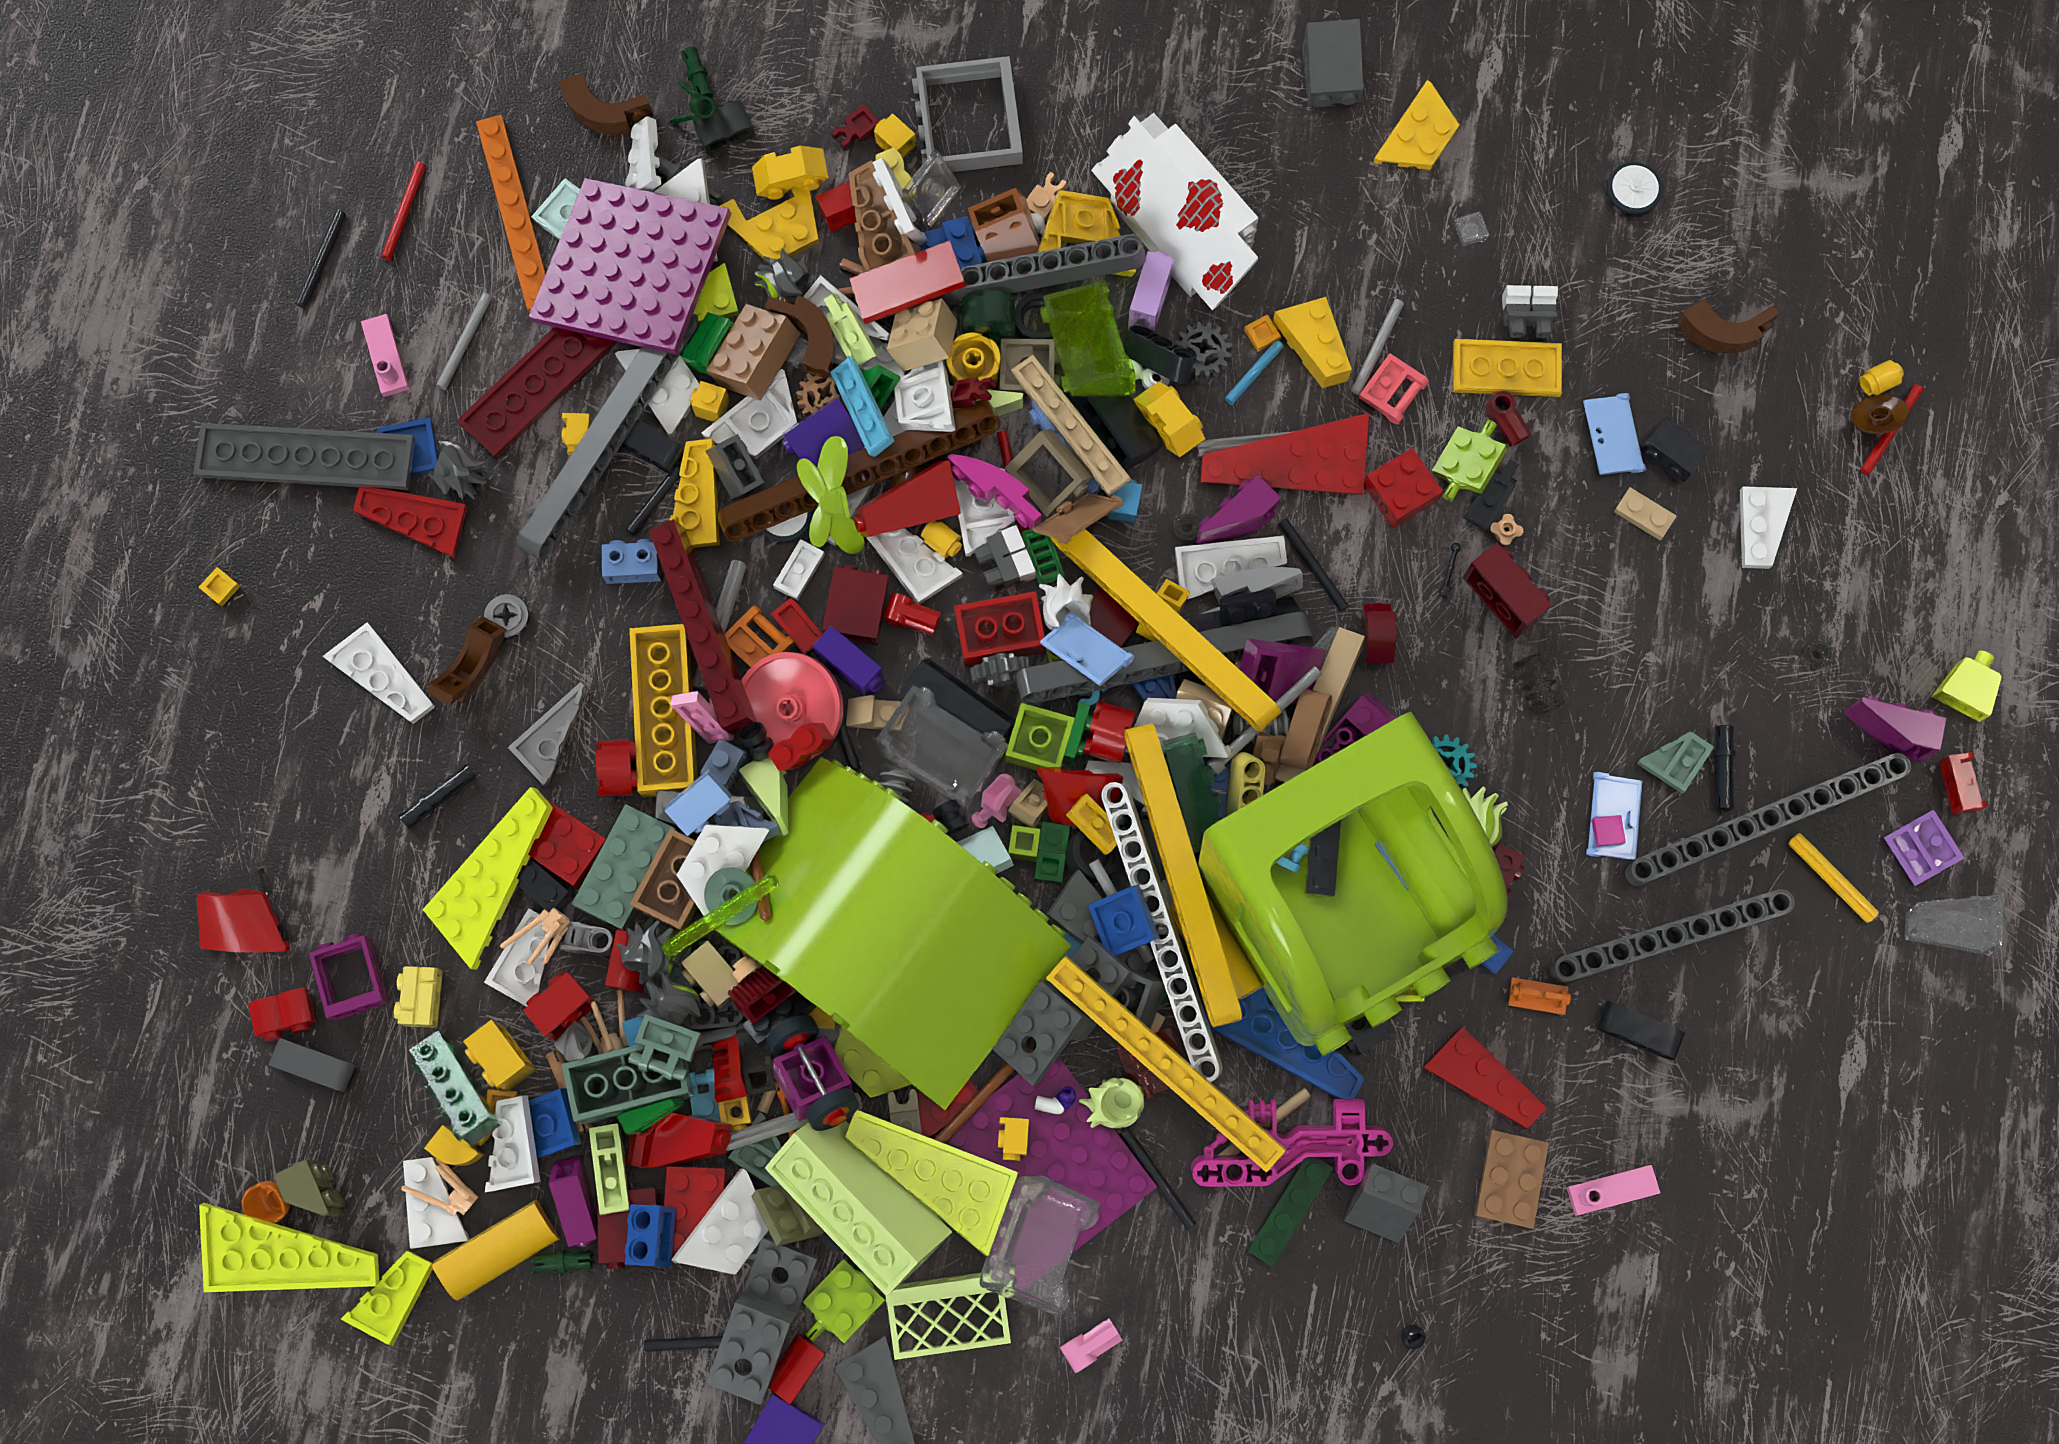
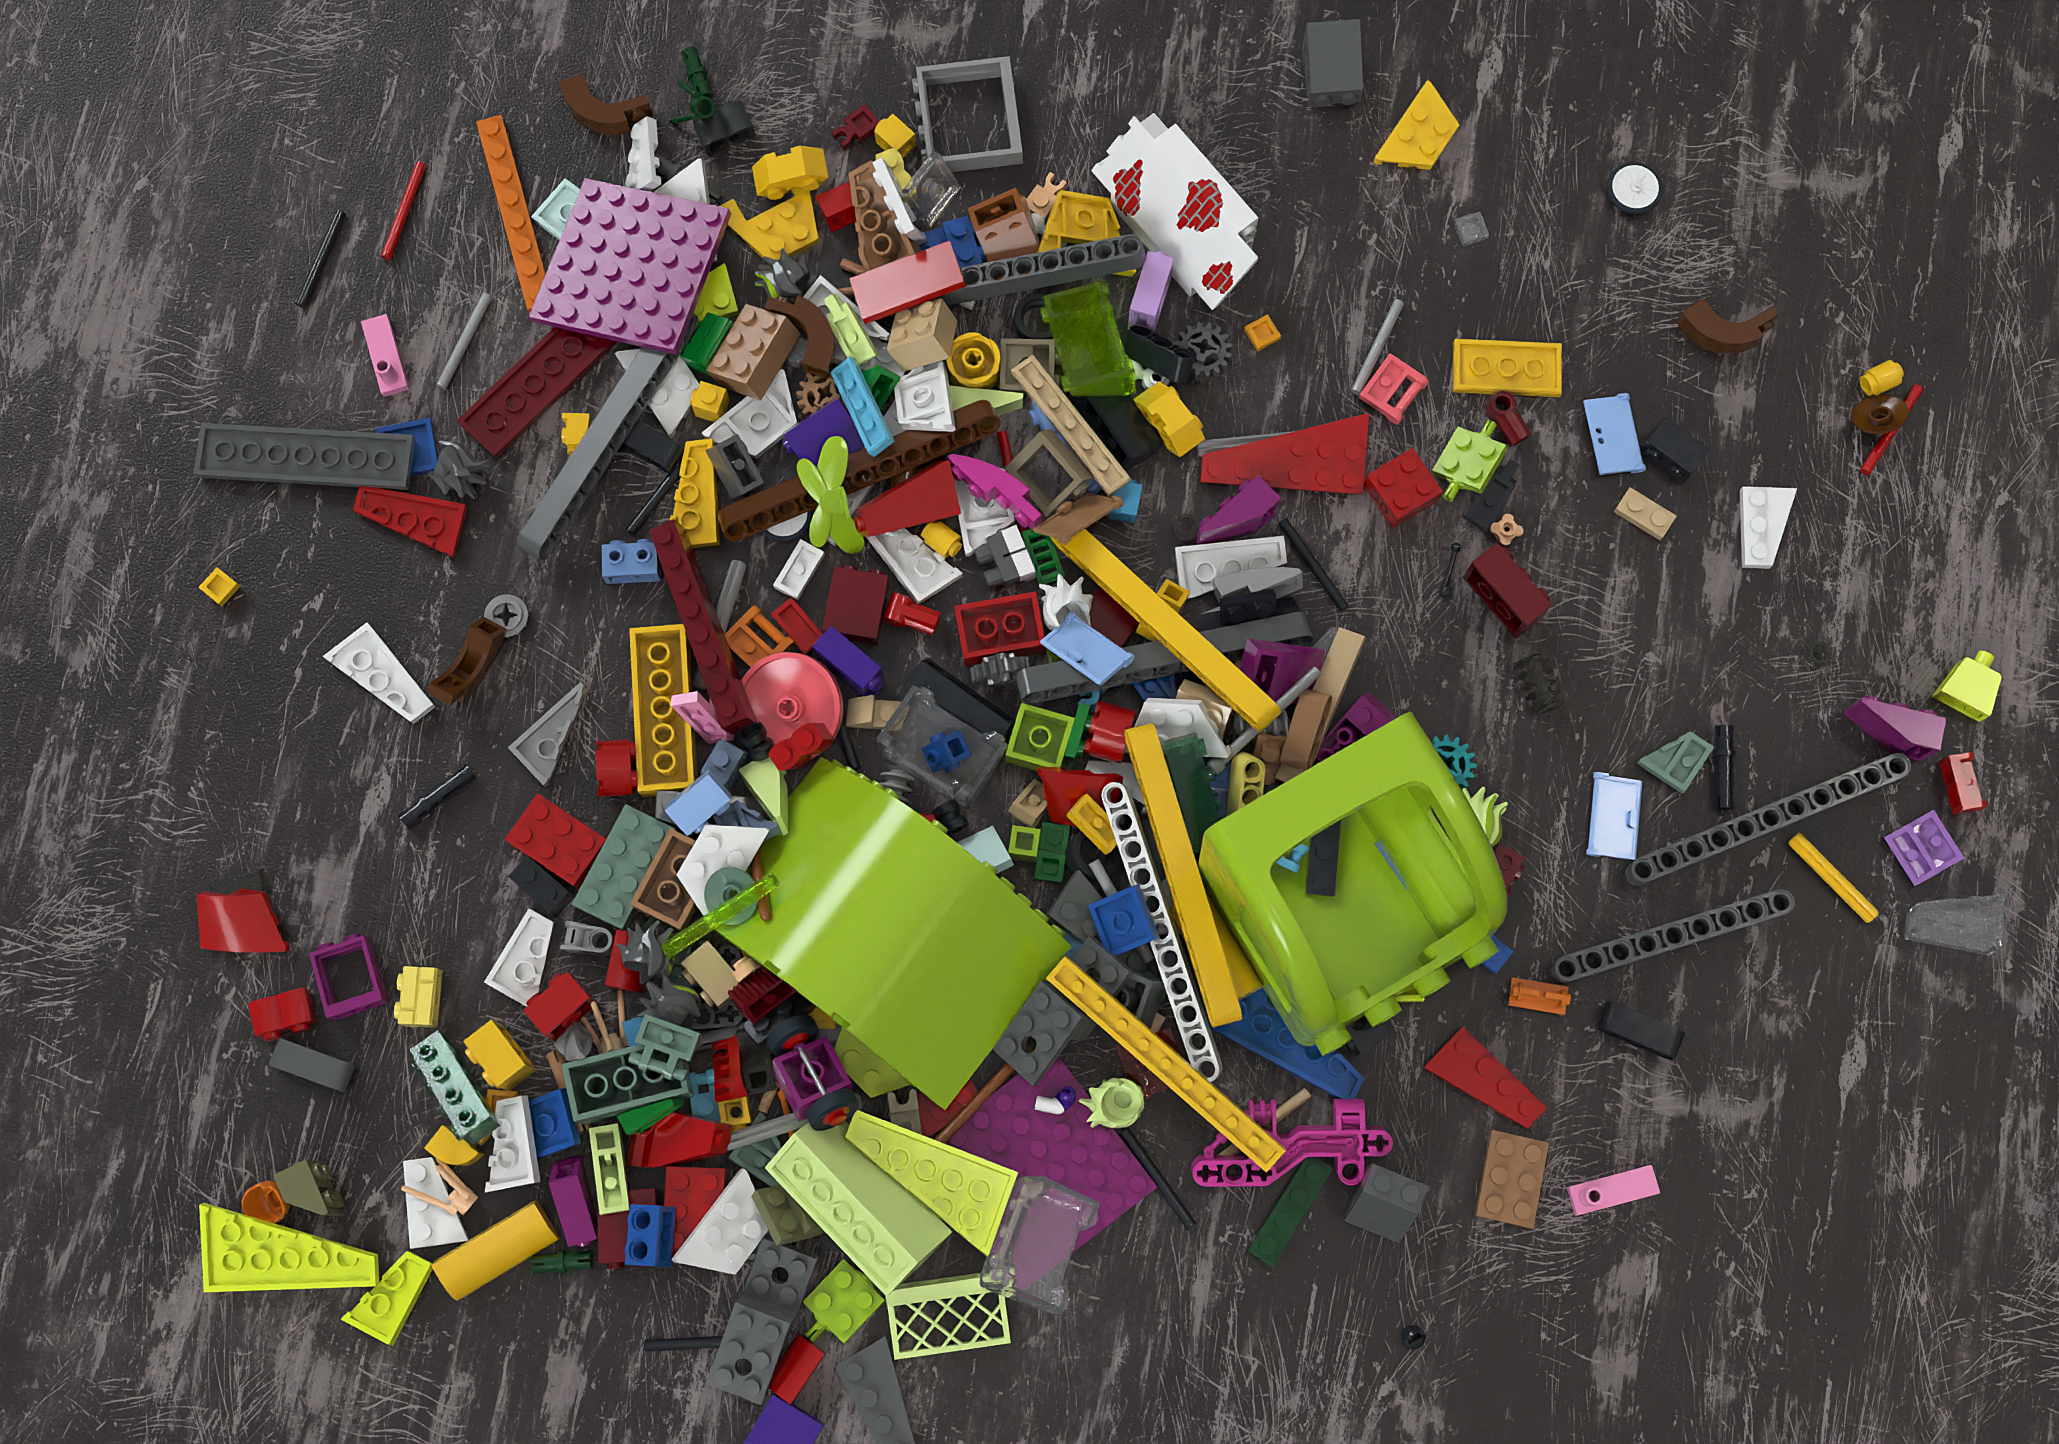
neon yellow wing [423,787,553,970] -> none
light nougat plant [500,908,571,966] -> none
dark red plate [950,377,996,409] -> none
clear green brick [961,290,1016,345] -> none
bright pink piece [972,774,1022,828] -> none
yellow brick [998,1117,1029,1161] -> none
bright pink piece [1060,1319,1123,1373] -> none
dark azure bar [1224,340,1284,405] -> none
yellow wedge [1272,297,1352,388] -> none
dark red brick [1362,603,1396,663] -> none
dark grey hips [1502,285,1558,338] -> none
dark pink tile [1591,815,1626,847] -> none
none -> blue brick [921,730,972,773]

